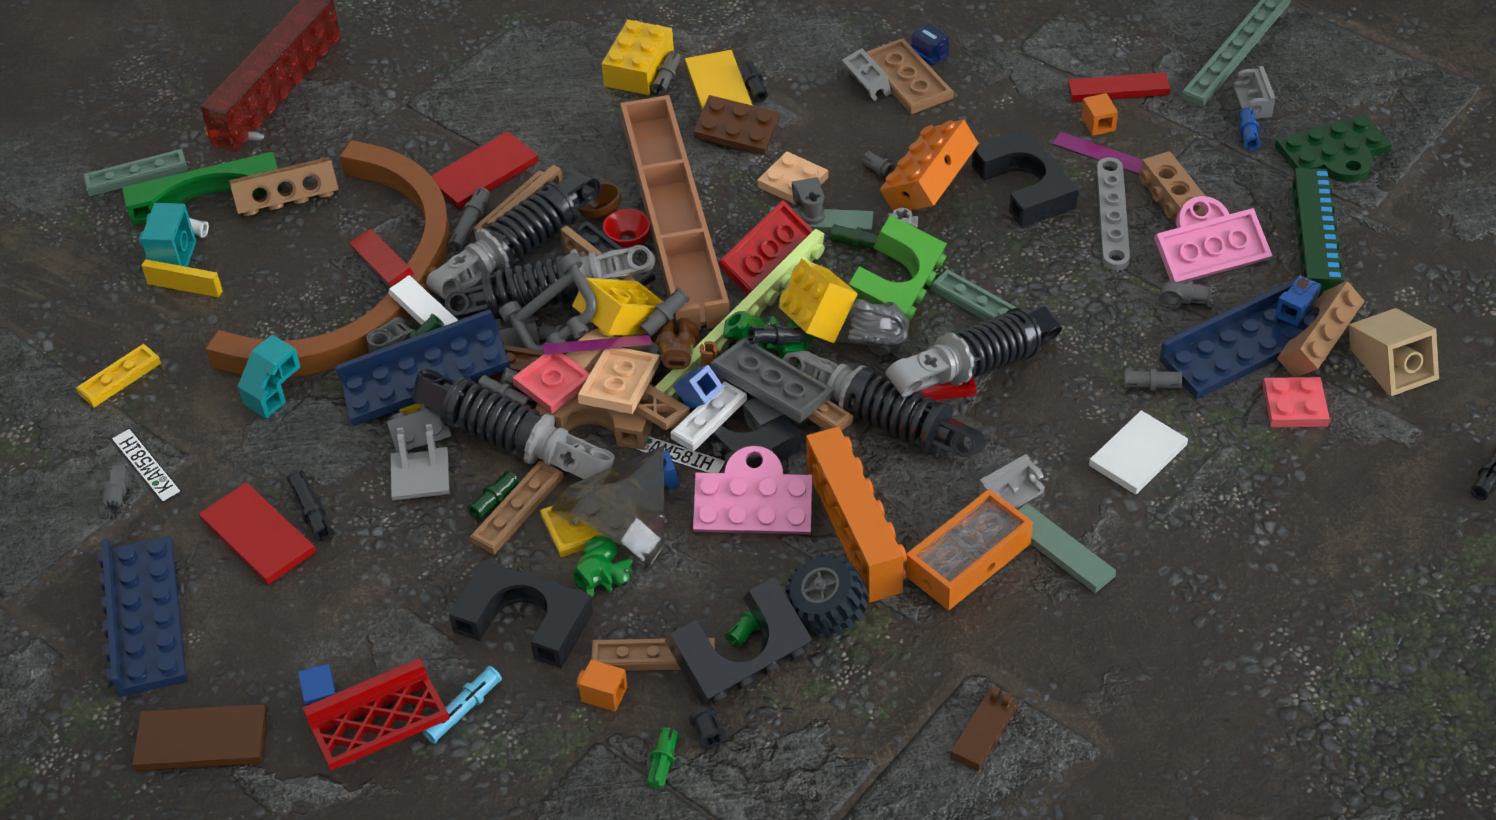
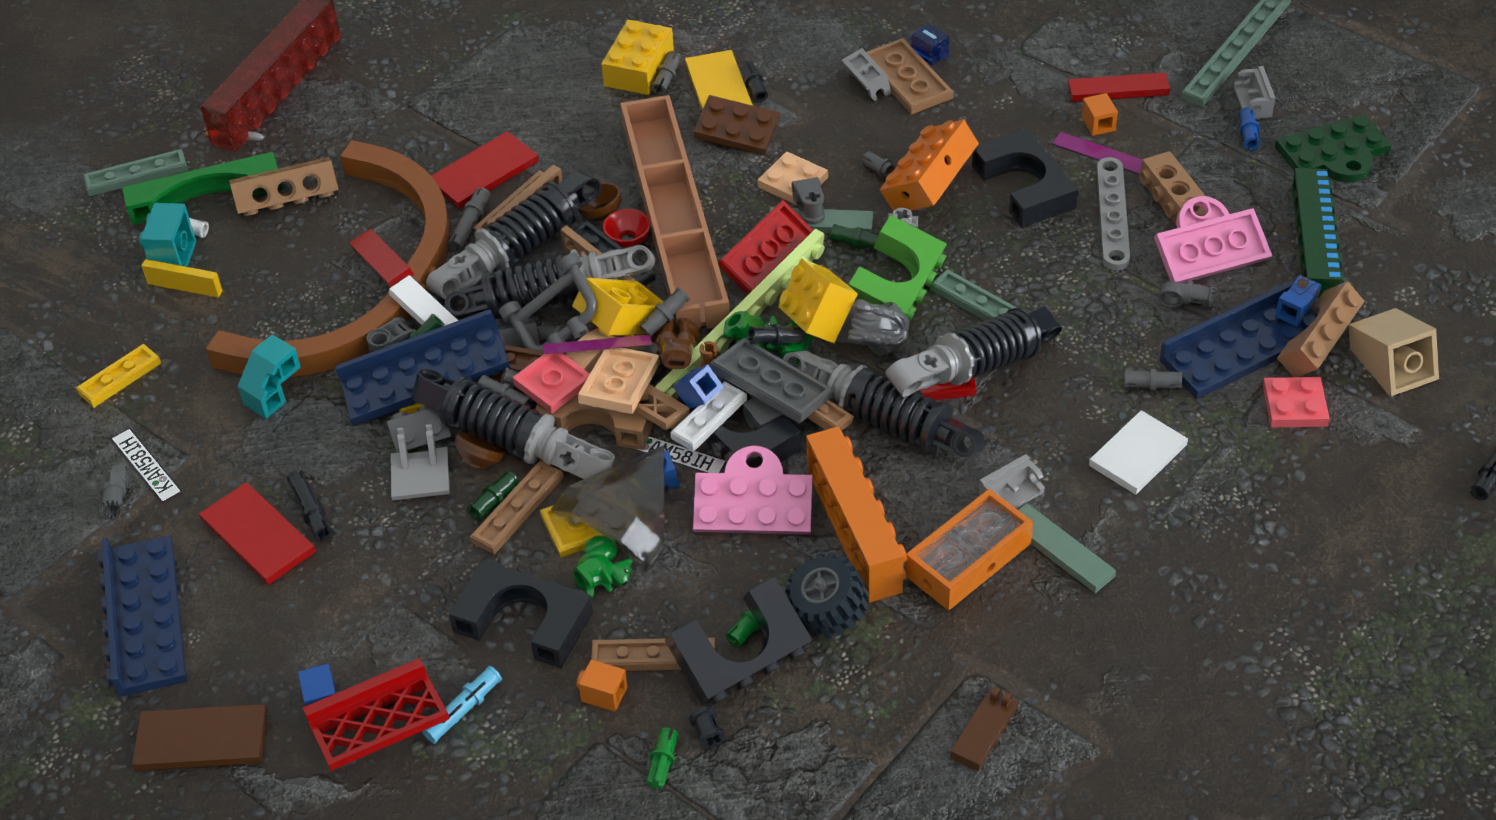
none -> reddish brown piece [454,432,506,469]

